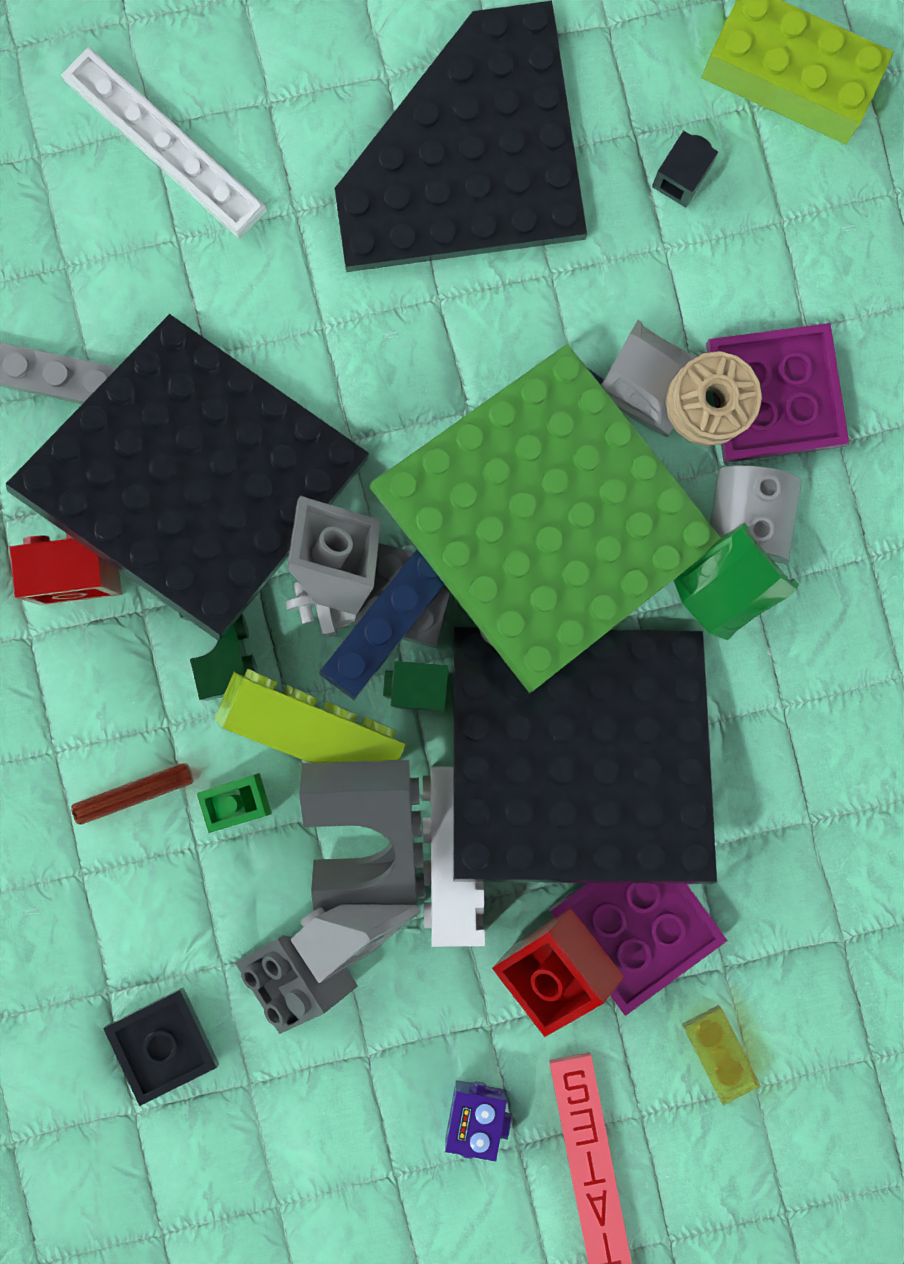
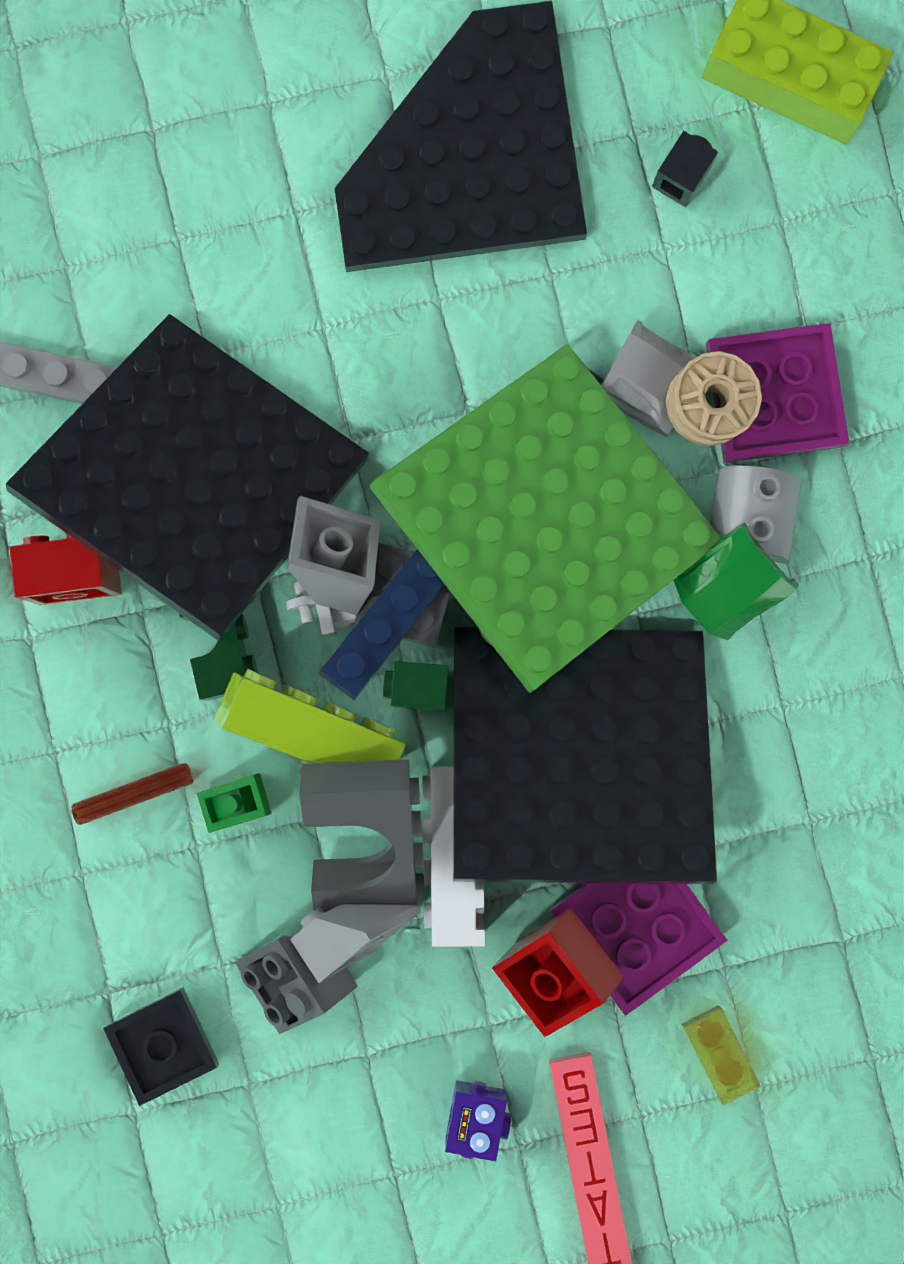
white tile [61,46,267,240] -> none

